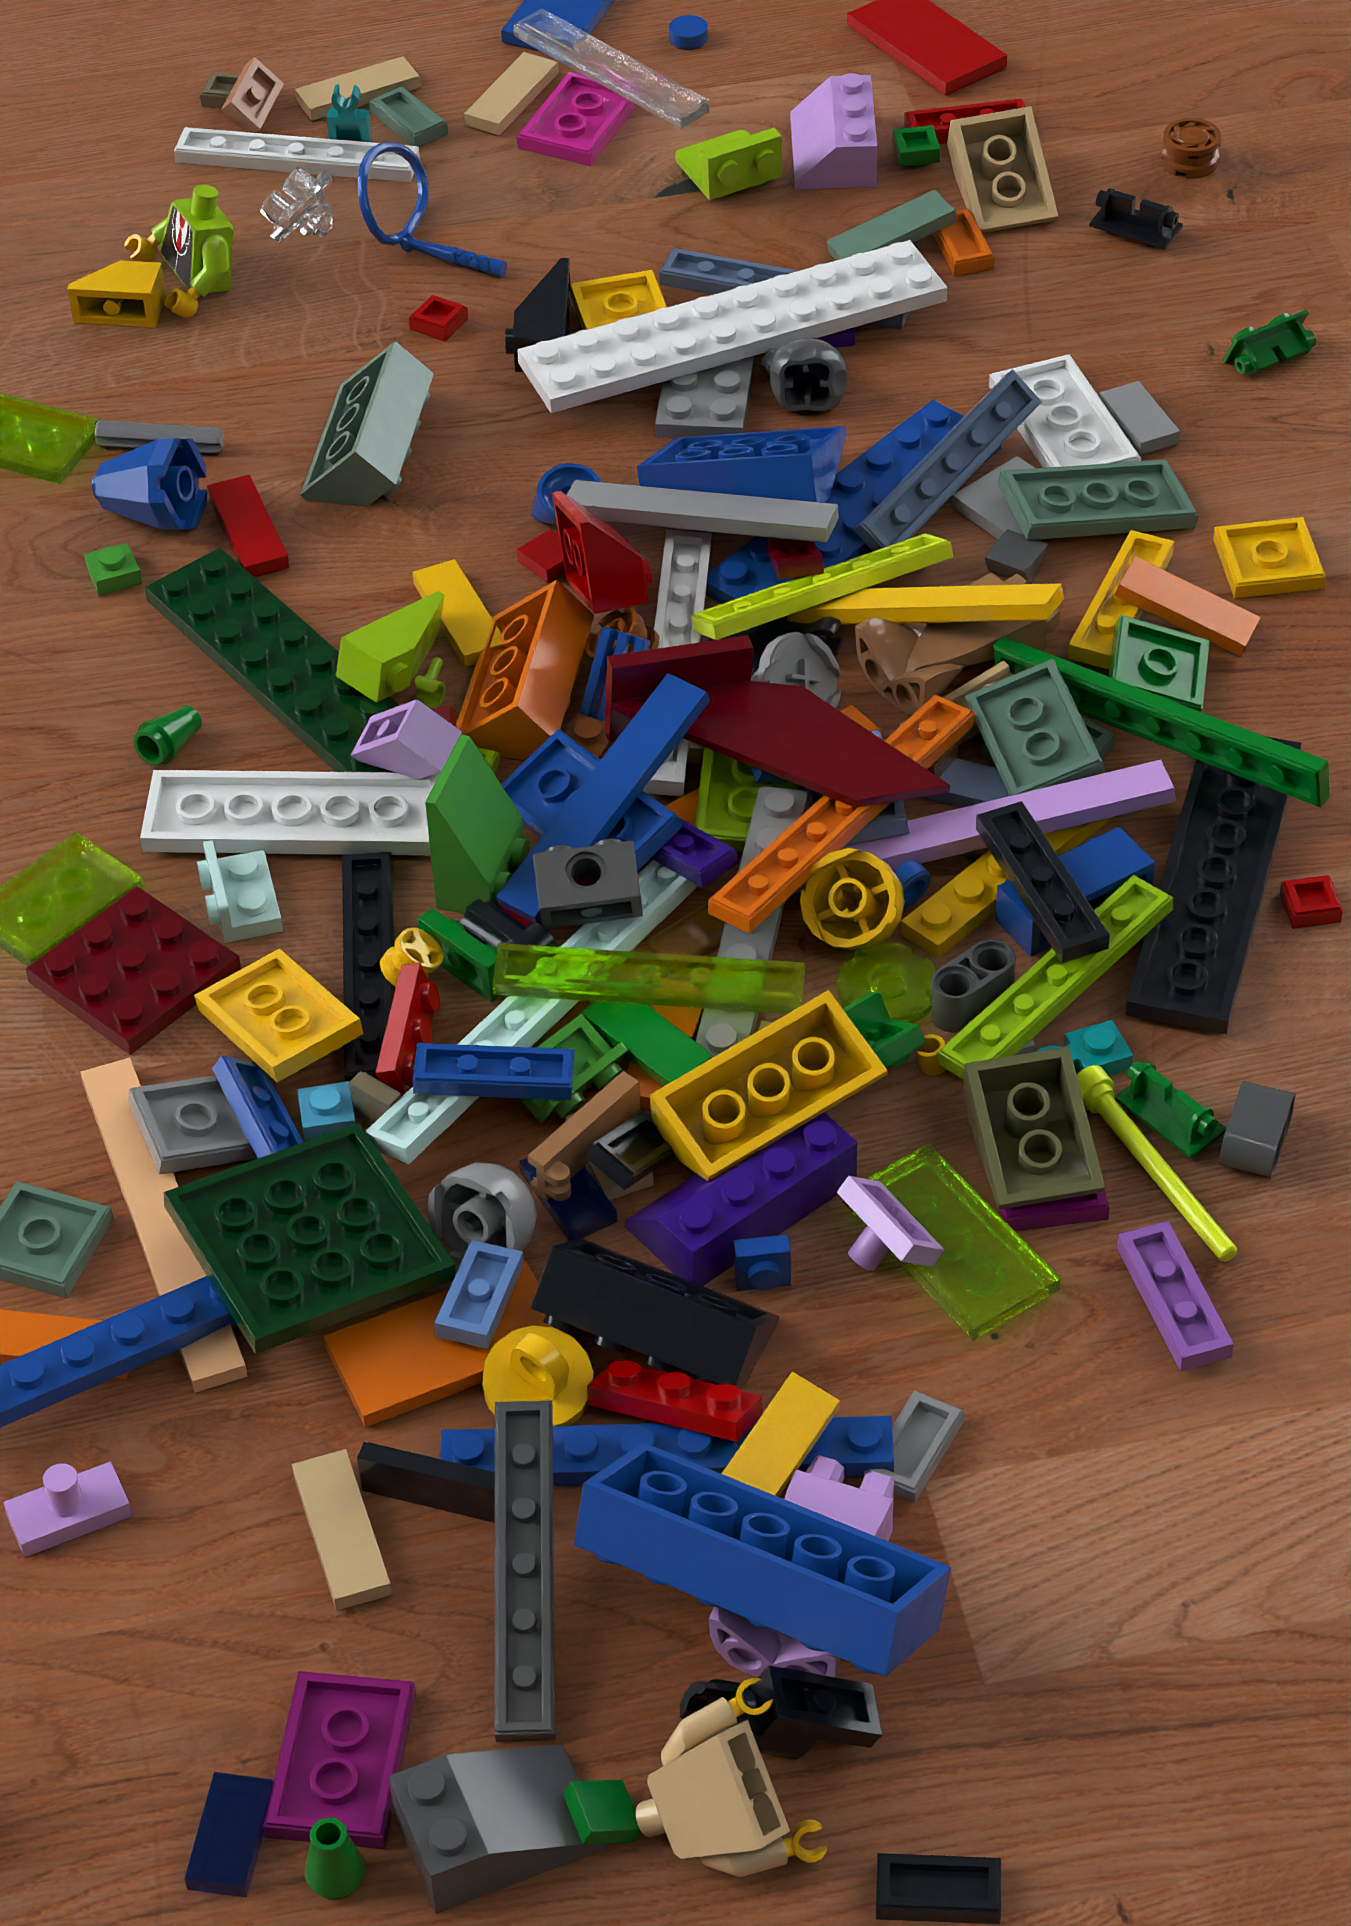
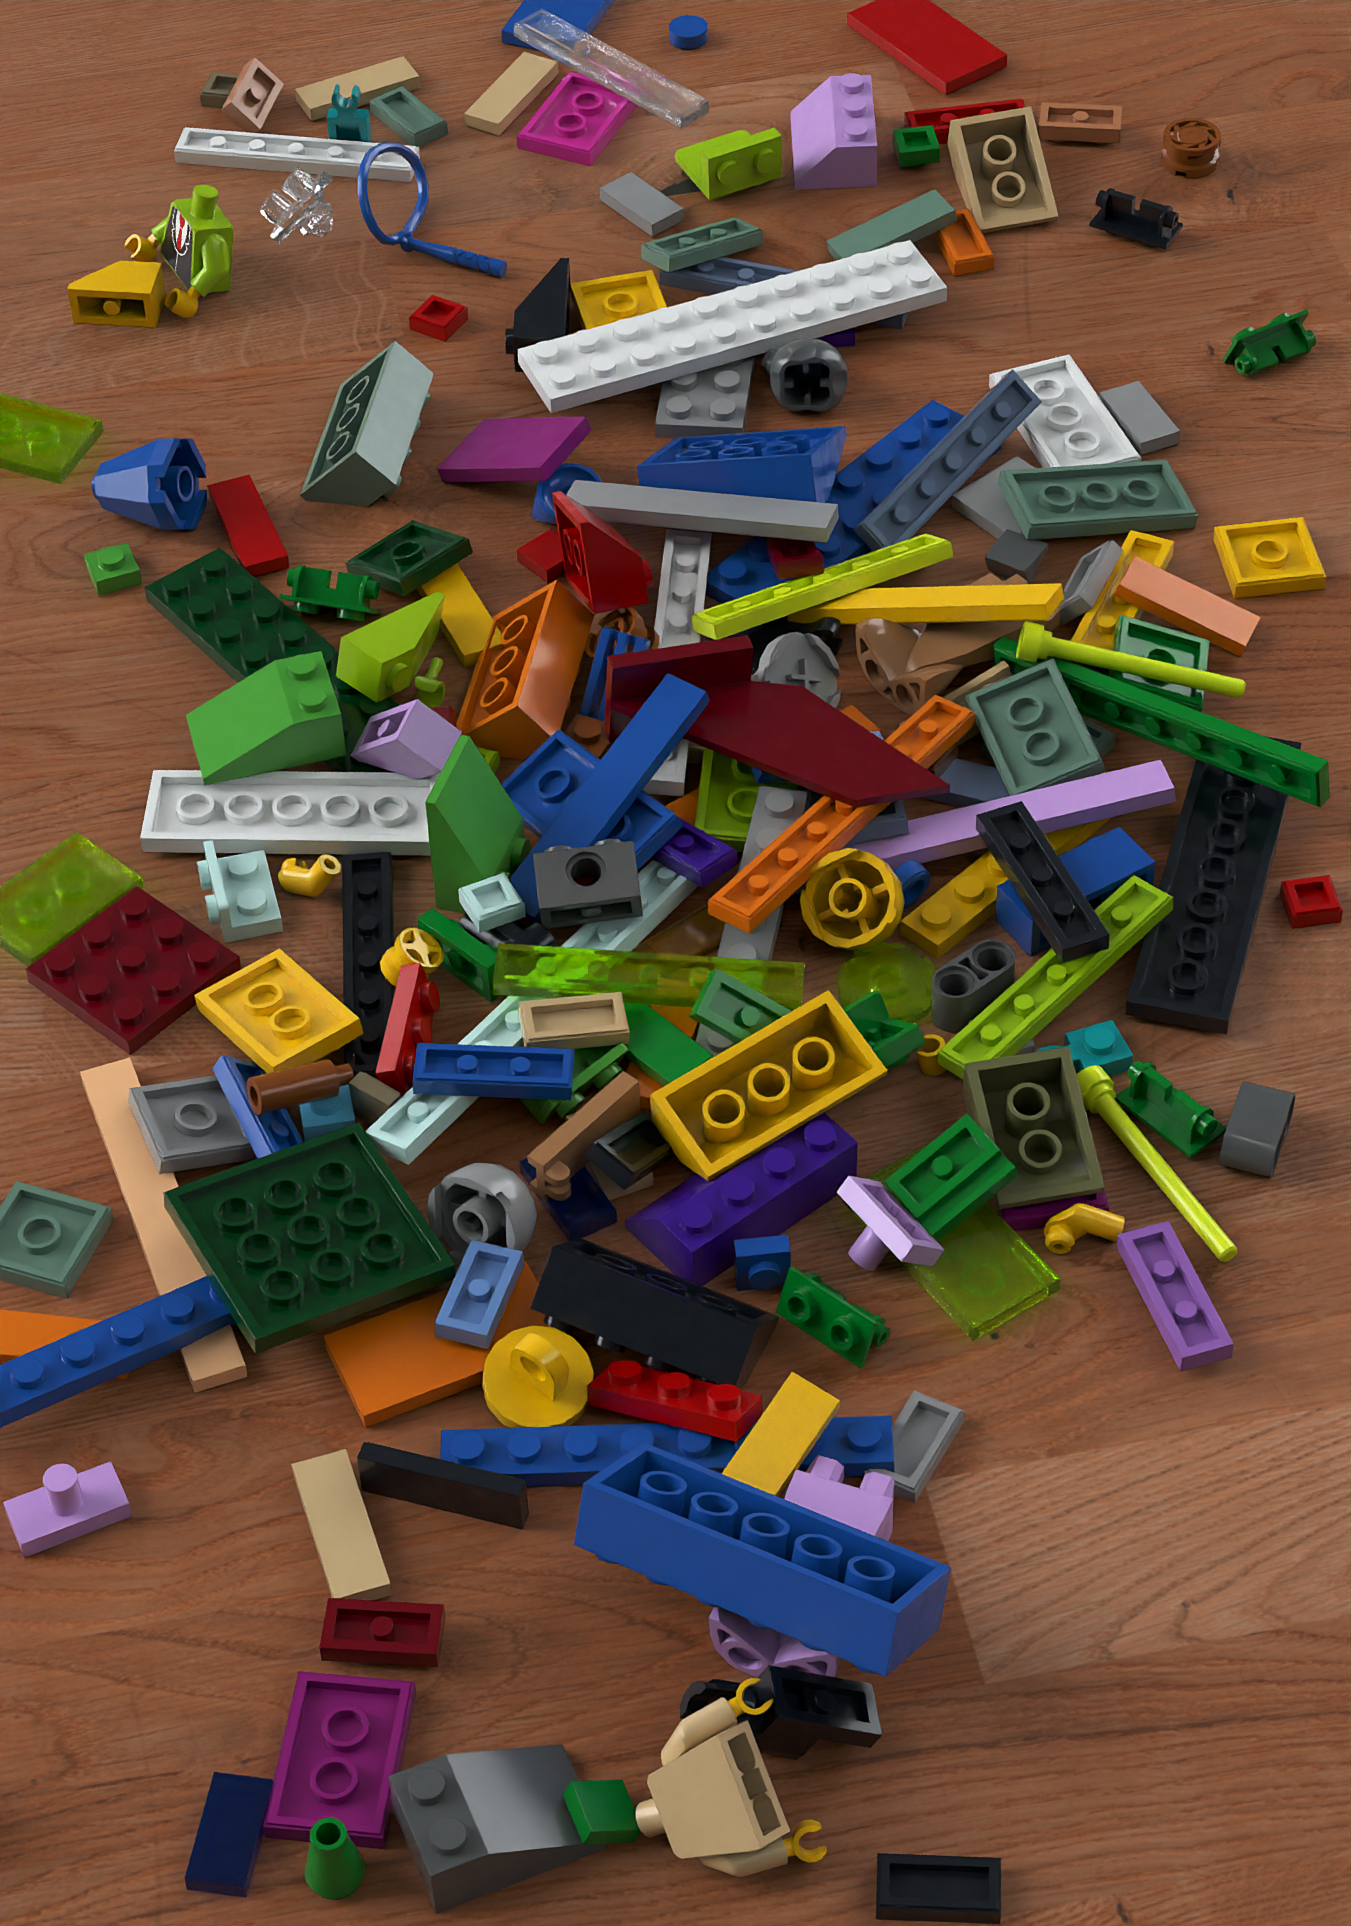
light grey axle [95,420,224,454] -> none
green cone [133,705,202,765] -> none
dark grey tile [495,1400,556,1742] -> none
none -> bright green slope [186,651,346,786]
none -> dark orange cylinder [247,1059,354,1115]
none -> yellow arm [278,854,341,898]
none -> green hinge [279,565,381,621]
none -> dark red plate [319,1598,446,1667]
none -> dark green tile [345,520,473,596]
none -> magenta tile [437,416,592,482]
none -> light aqua tile [458,873,526,933]
none -> tan tile [518,992,630,1049]
none -> light grey tile [599,172,684,237]
none -> sand green tile [641,217,763,272]
none -> green plate [689,968,792,1044]
none -> green hinge [776,1266,890,1369]
none -> green plate [884,1114,1019,1242]
none -> neon yellow piece [1016,621,1246,698]
none -> nougat plate [1038,102,1122,144]
none -> yellow arm [1043,1203,1125,1254]
none -> light grey tile [1059,540,1123,626]

